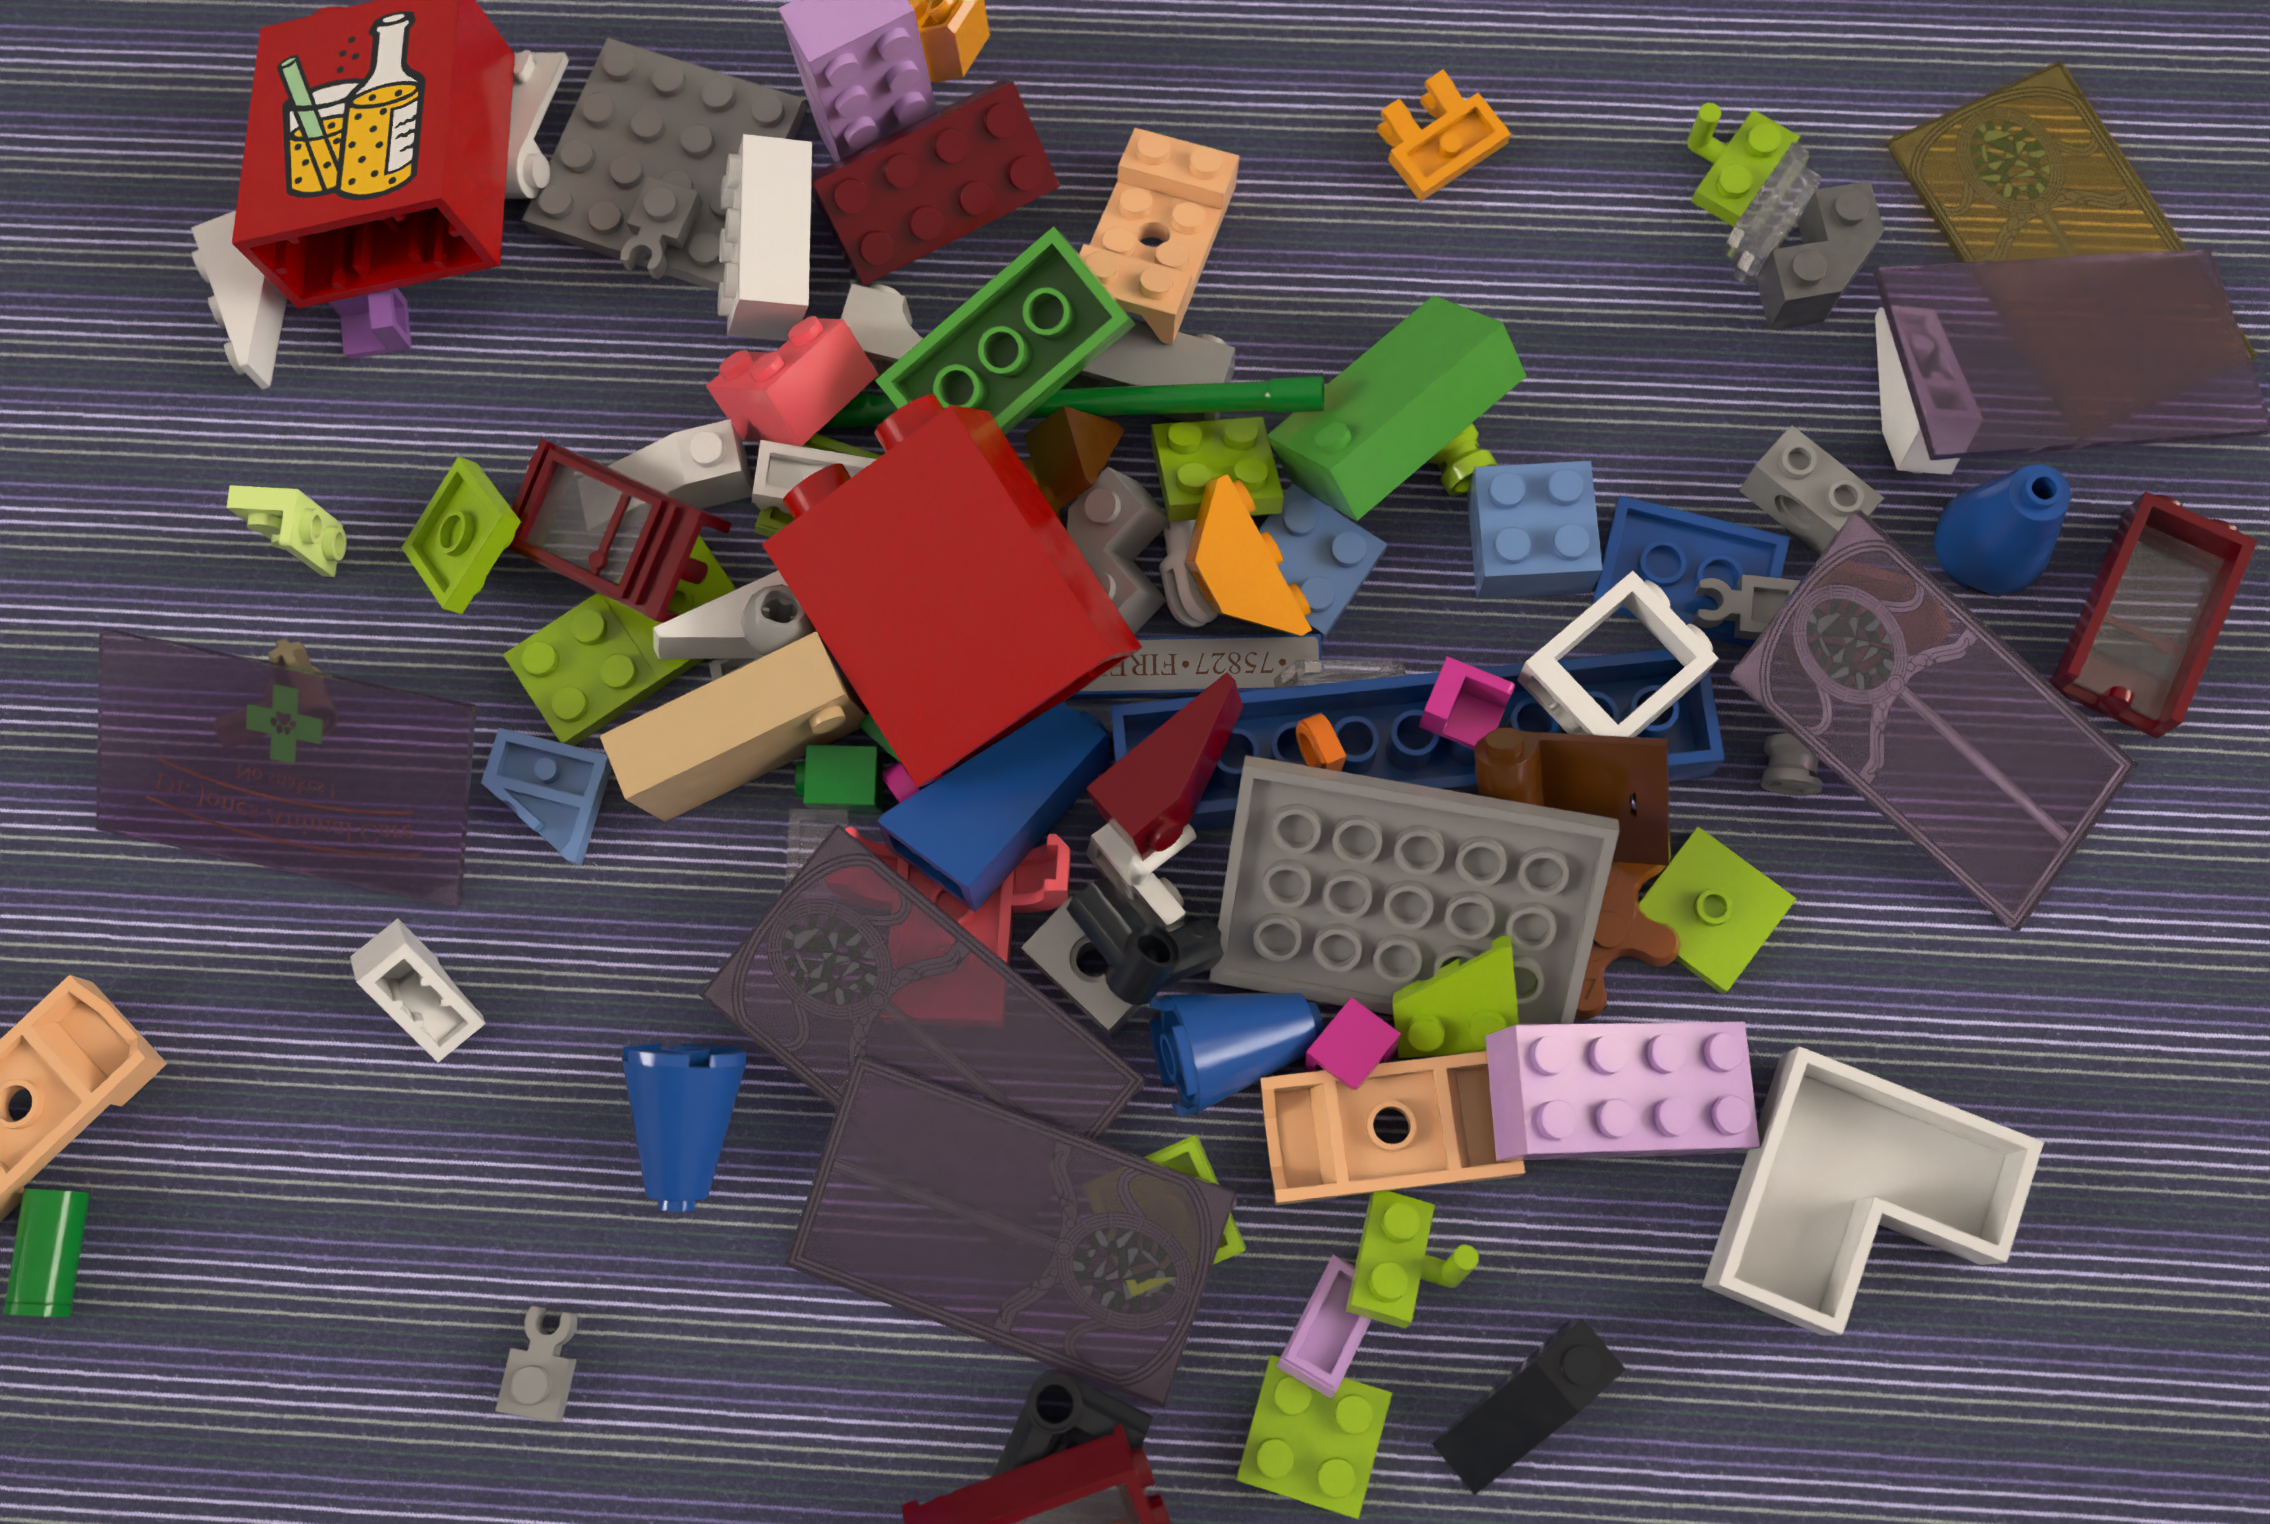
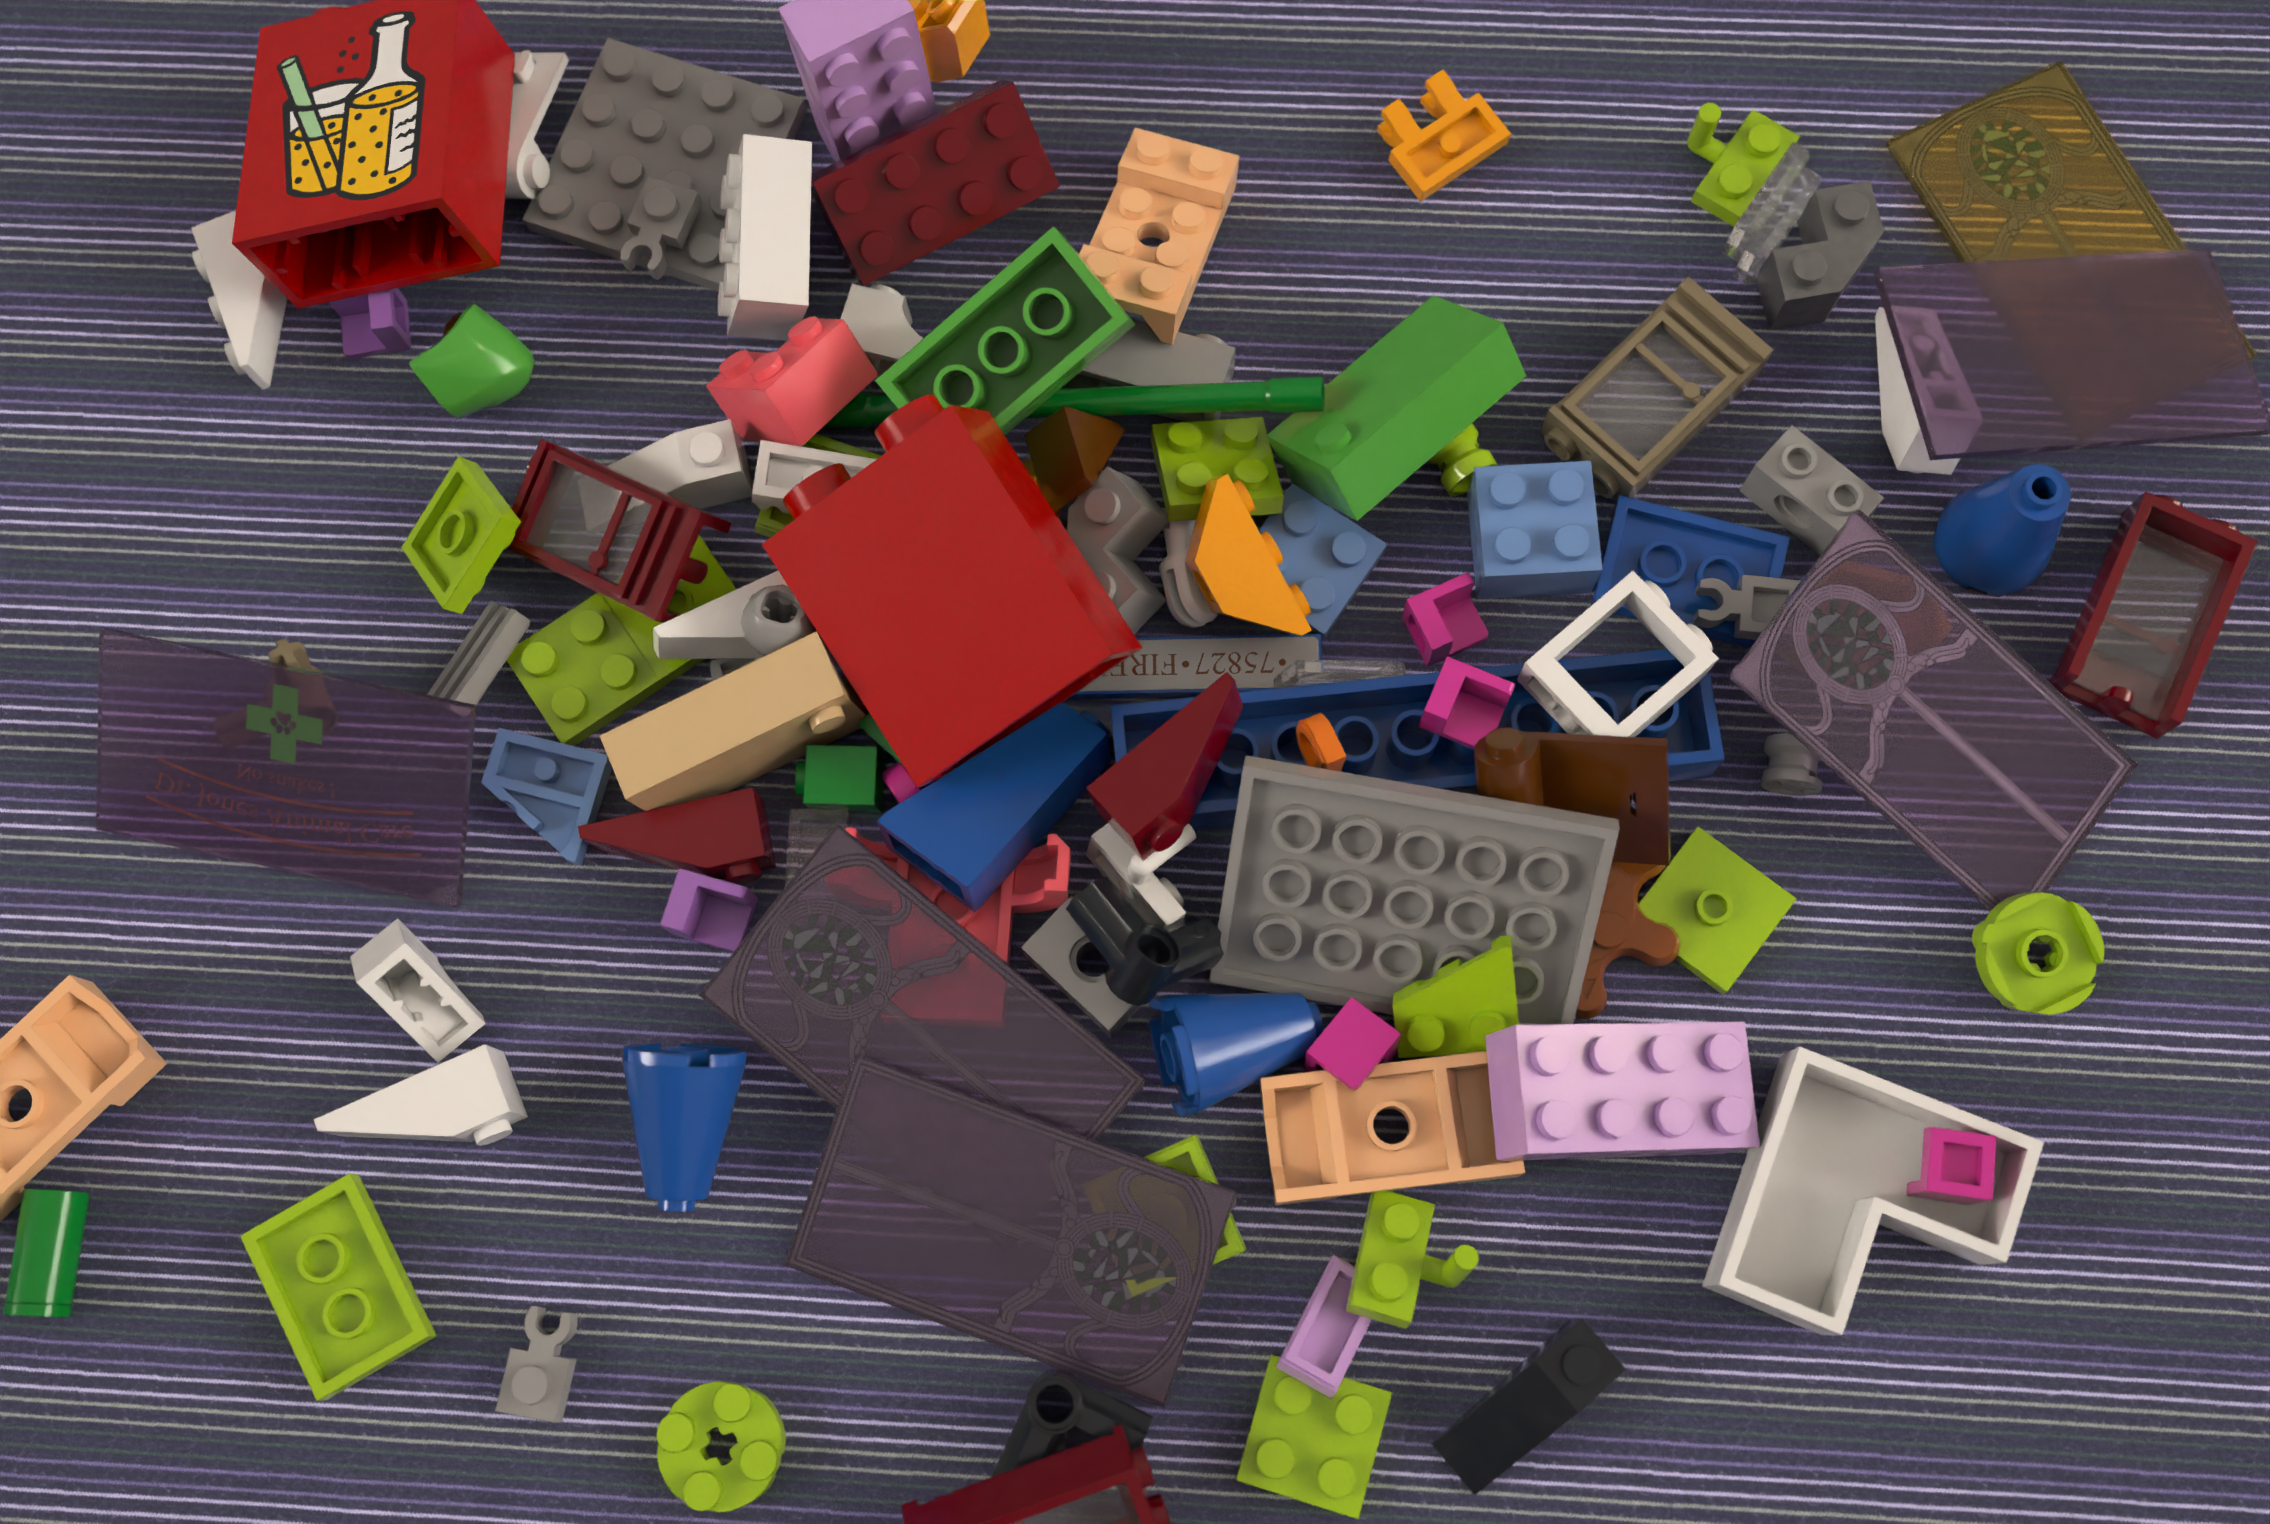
yellowish green bracket [226,485,346,577] -> none
none -> lime plate [240,1173,437,1401]
none -> white slope [314,1044,528,1146]
none -> bright green piece [409,304,535,418]
none -> light grey tile [427,601,531,717]
none -> dark red slope [578,787,776,884]
none -> lime plate [656,1381,786,1512]
none -> medium lavender panel [660,868,758,953]
none -> dark pink panel [1402,572,1488,667]
none -> dark tan door [1540,276,1774,501]
none -> dark pink panel [1906,1127,1996,1205]
none -> lime plate [1972,892,2105,1015]

